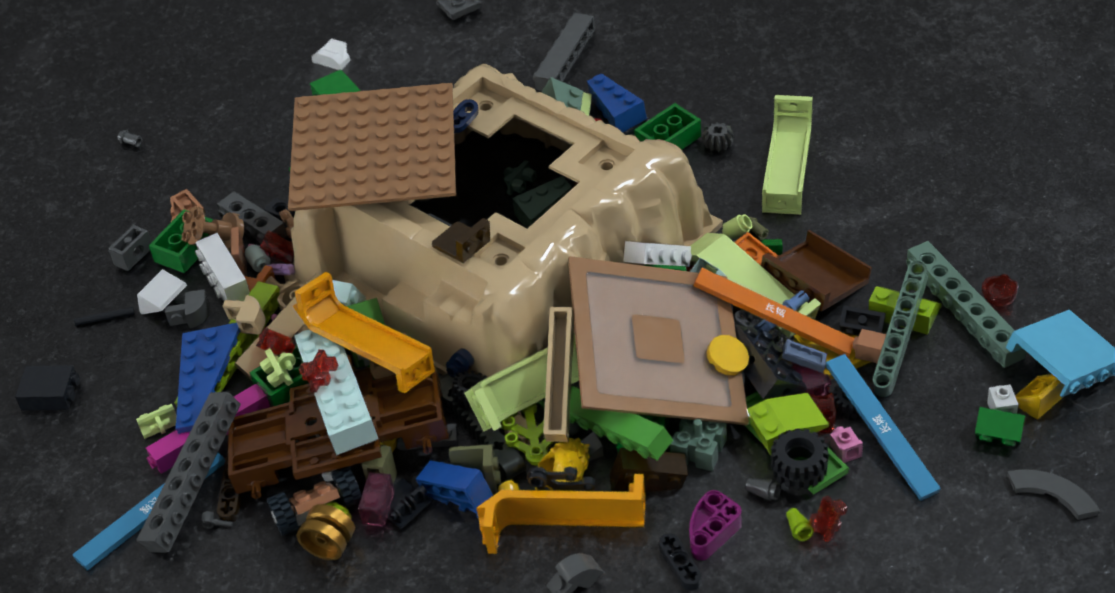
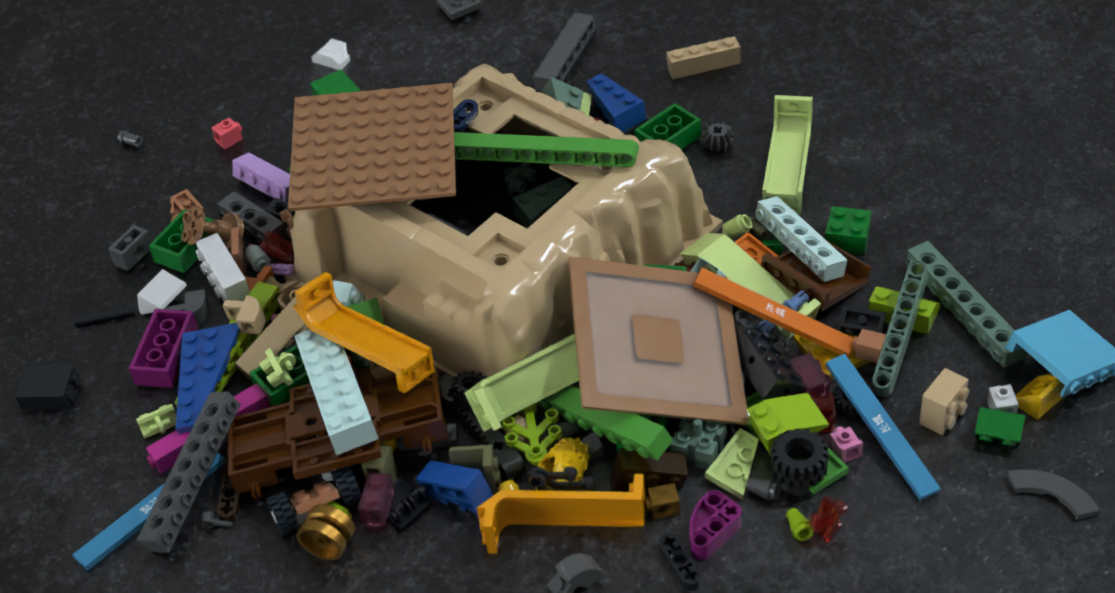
clear red hips [256,327,295,355] -> none
clear red hips [299,350,338,392] -> none
dark brown bracket [432,218,491,263] -> none
dark blue plate [446,348,474,378] -> none
tan brick [543,307,574,442] -> none
white brick [623,241,692,267] -> none
yellow tile [706,335,749,375] -> none
sand blue plate [782,339,827,373] -> none
clear red hair [982,274,1018,307] -> none
none -> magenta brick [128,309,198,388]
none -> coral brick [211,118,243,149]
none -> lavender brick [233,153,290,202]
none -> bright green beam [454,132,640,167]
none -> pearl gold brick [645,483,680,519]
none -> tan brick [667,36,741,79]
none -> yellowish green wing [705,428,759,500]
none -> light aqua brick [755,196,847,282]
none -> green brick [825,206,871,255]
none -> tan brick [920,368,969,435]

